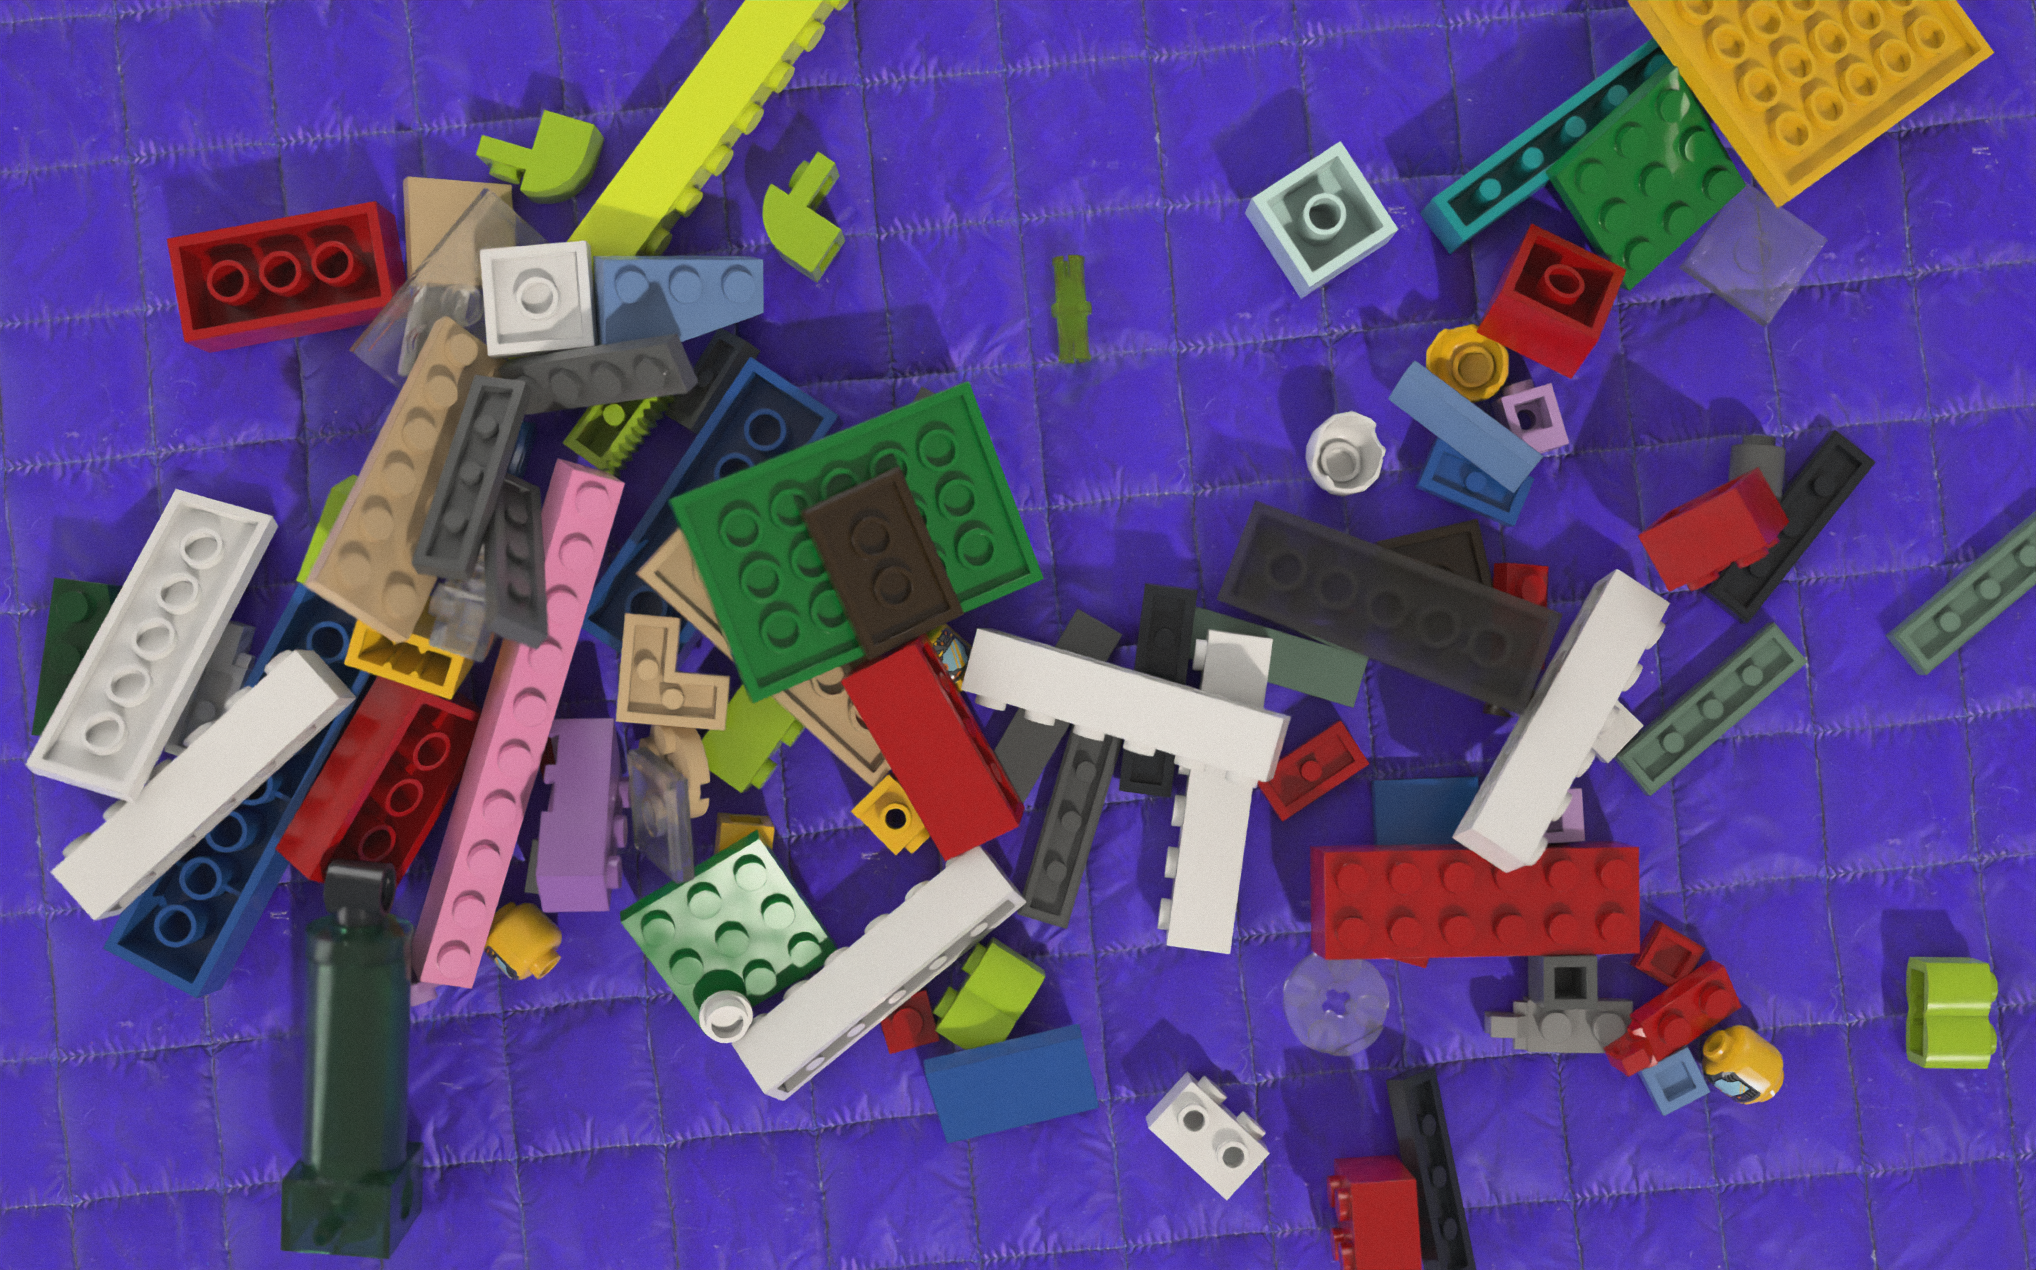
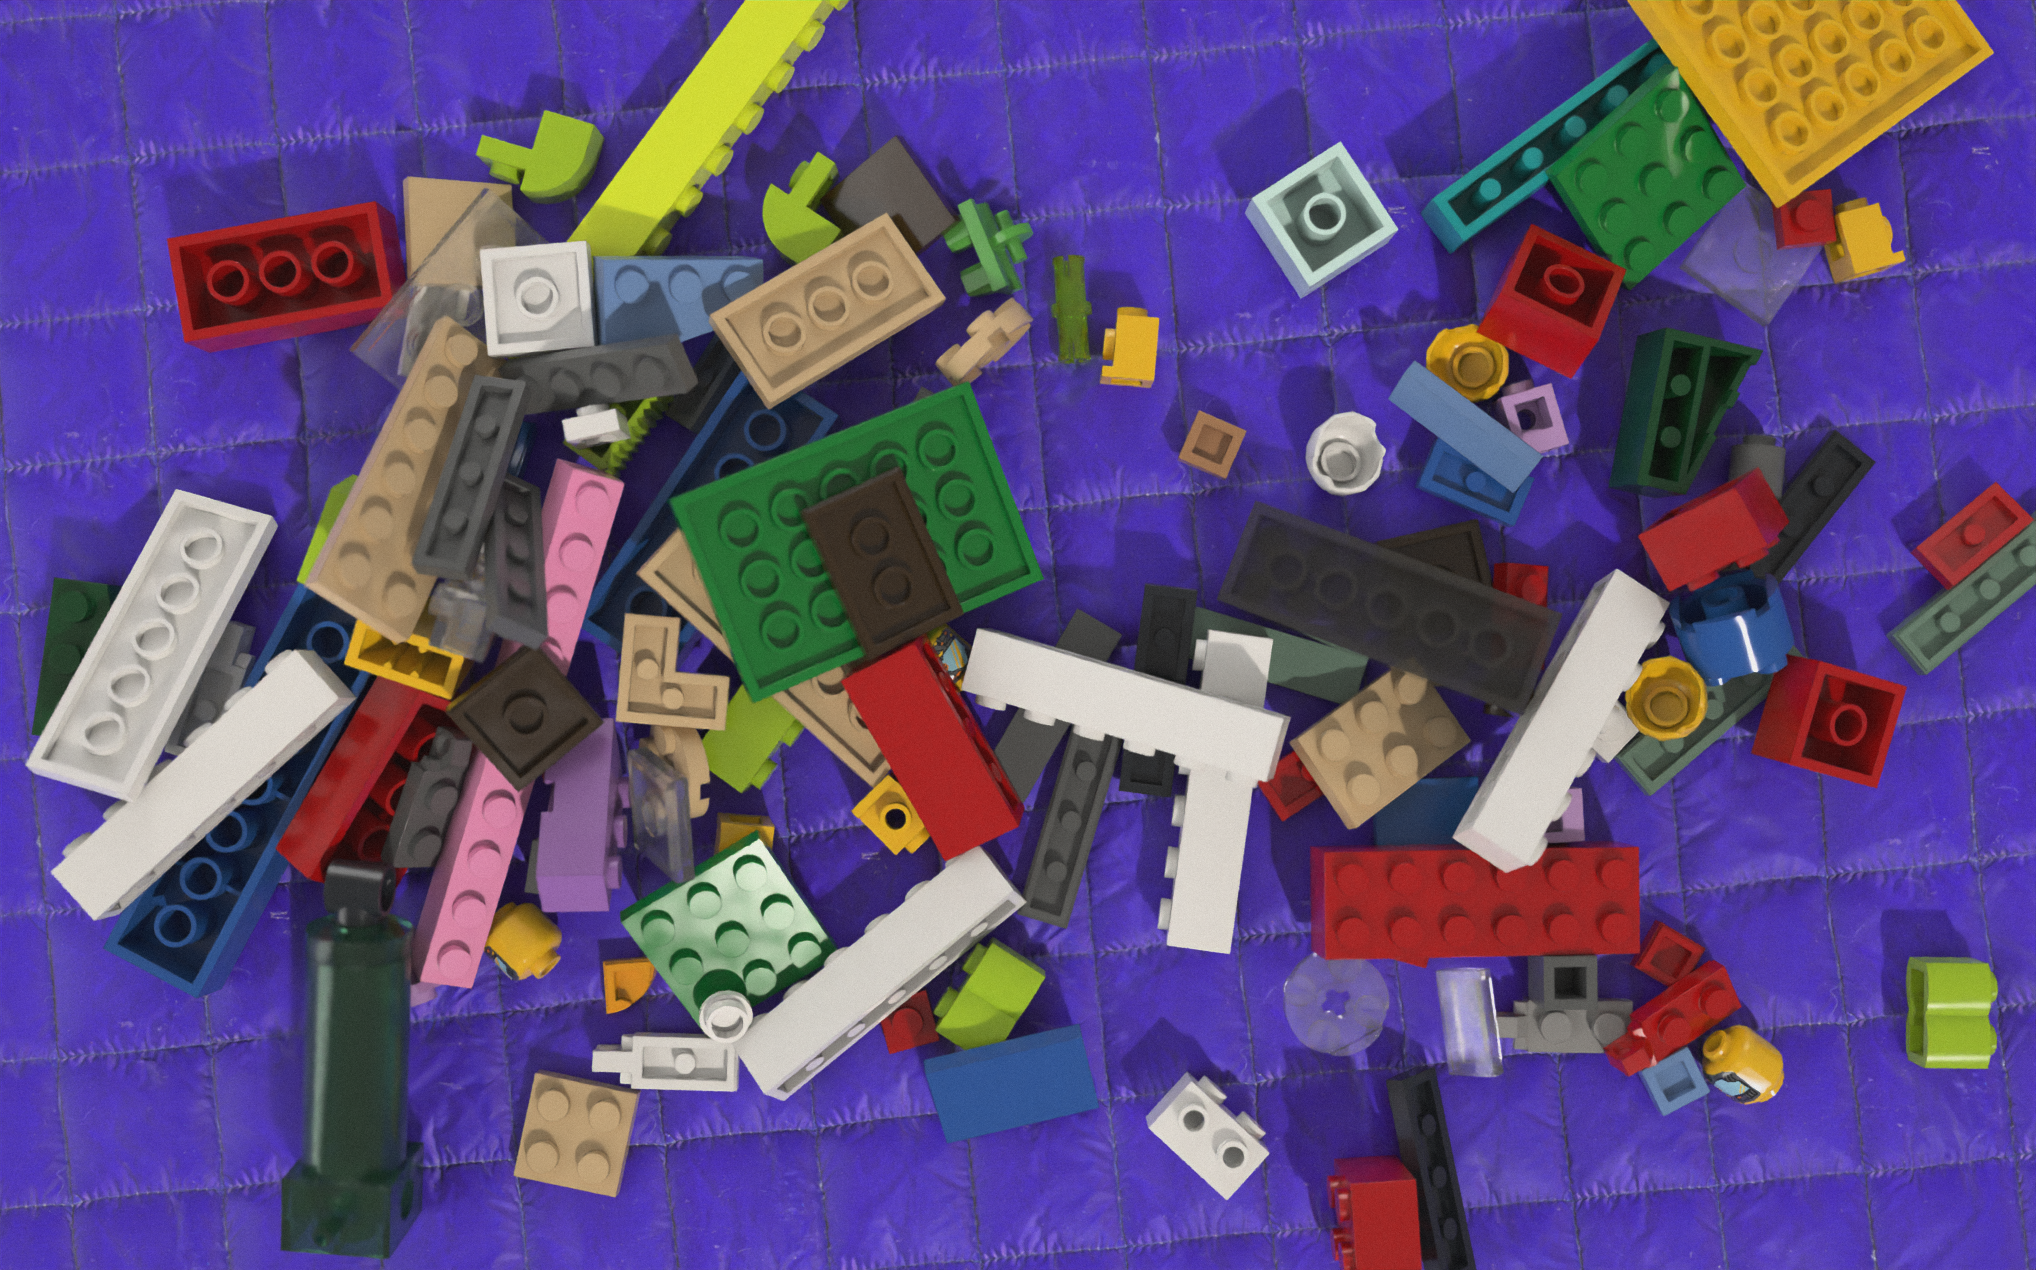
none -> dark grey hinge [380,726,473,868]
none -> dark brown tile [445,645,604,793]
none -> tan plate [513,1069,641,1197]
none -> white plate [562,404,631,450]
none -> white hinge [592,1032,740,1092]
none -> light orange tile [603,956,657,1014]
none -> tan plate [709,213,946,410]
none -> dark brown tile [820,135,961,257]
none -> tan plate [935,297,1033,386]
none -> bright green hips [944,199,1034,298]
none -> yellow brick [1100,307,1159,388]
none -> medium nougat plate [1177,410,1247,480]
none -> tan plate [1289,655,1471,830]
none -> clear tile [1435,968,1504,1077]
none -> dark green wedge [1608,327,1763,498]
none -> yellow hair [1625,656,1708,741]
none -> blue brick [1669,569,1795,687]
none -> red brick [1751,654,1907,789]
none -> red plate [1772,189,1837,250]
none -> yellow brick [1824,197,1906,284]
none -> red plate [1910,482,2034,590]

